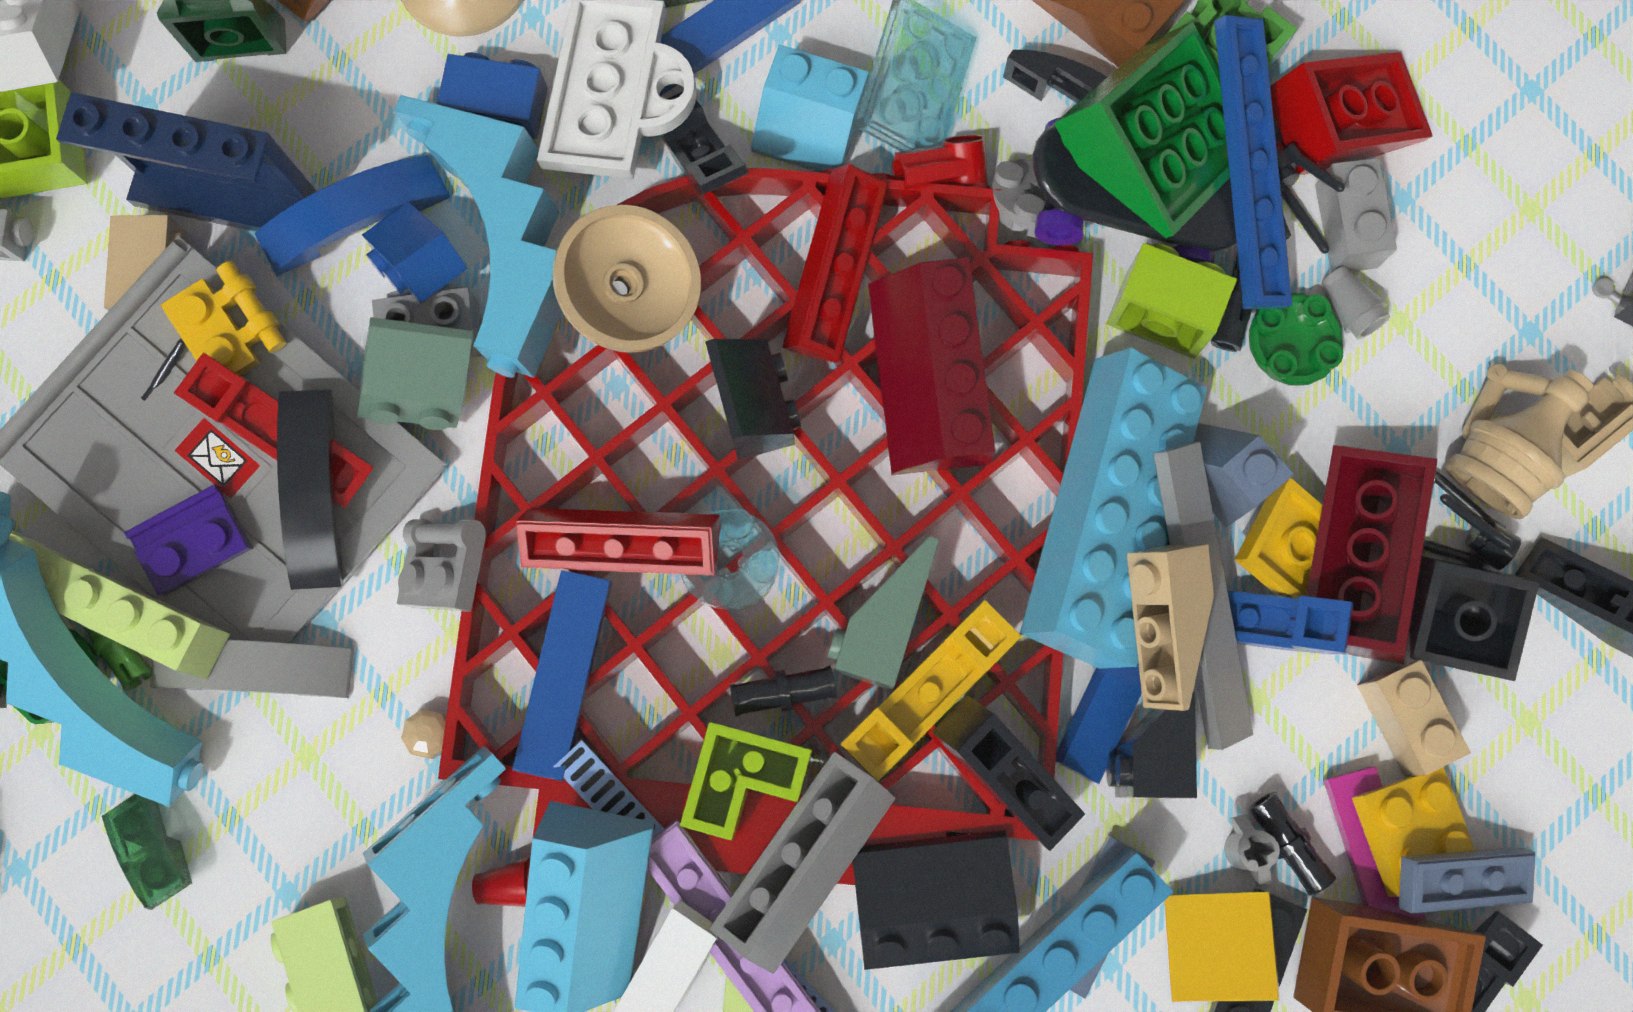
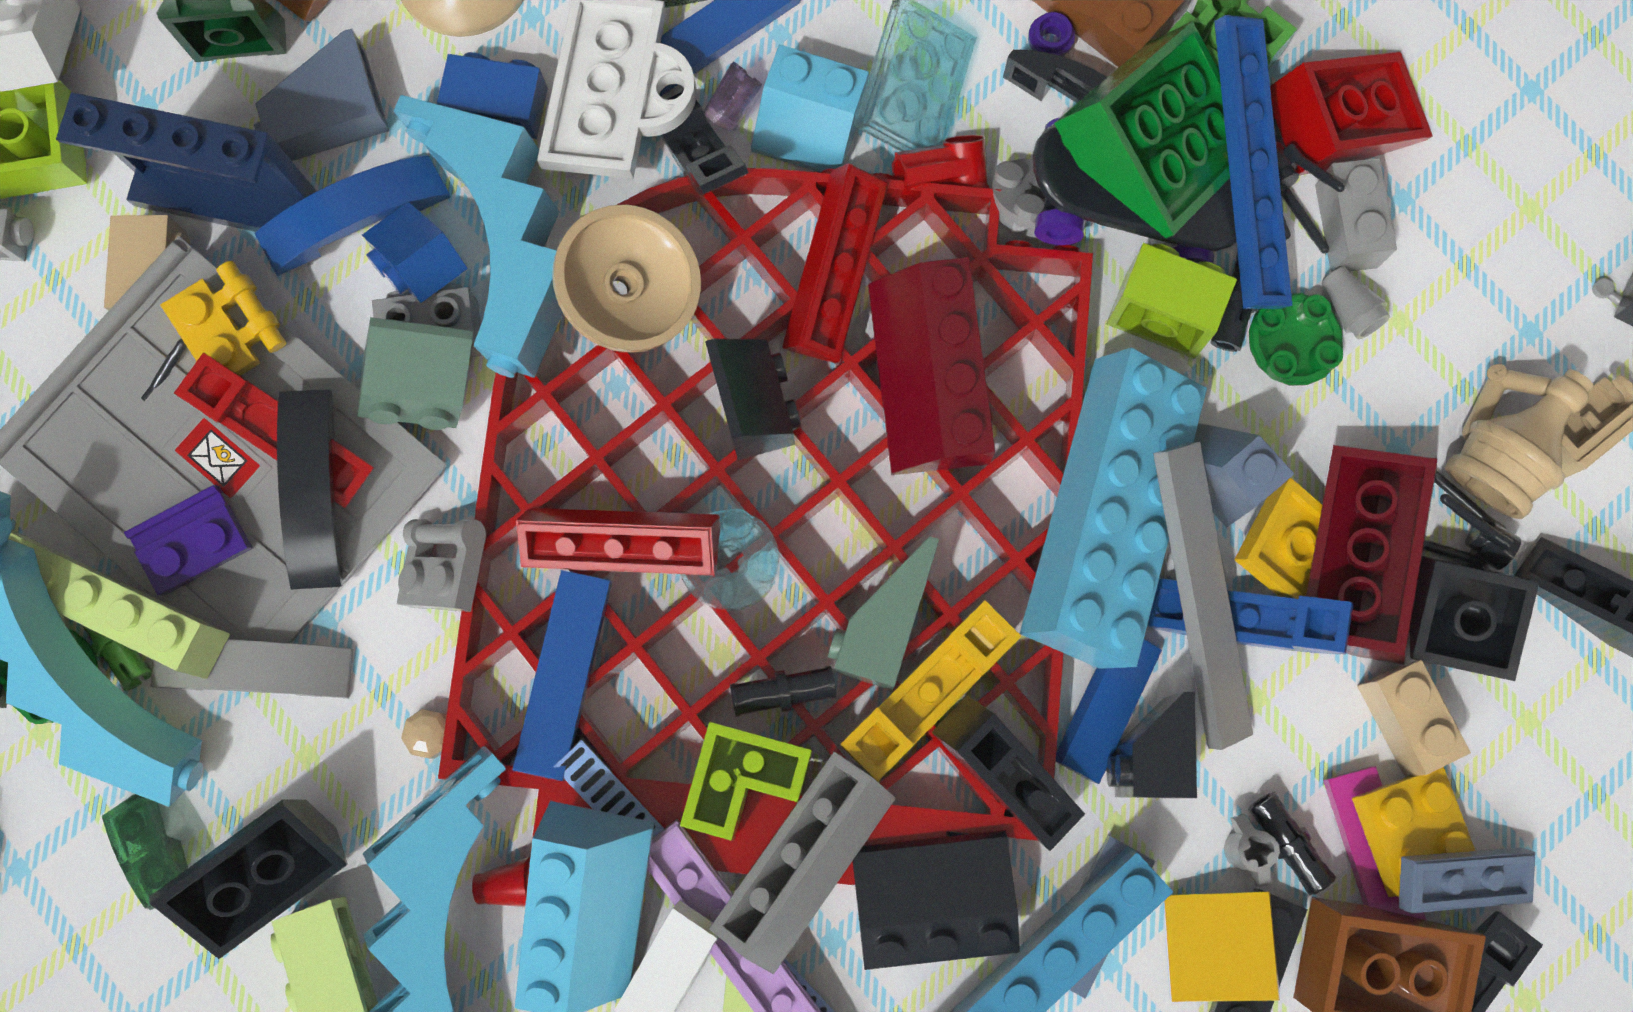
tan slope [1127,544,1214,711] -> none
none -> black slope [149,799,348,959]
none -> sand blue slope [254,28,389,161]
none -> clear purple piece [704,62,763,131]
none -> dark purple plate [1028,12,1075,56]

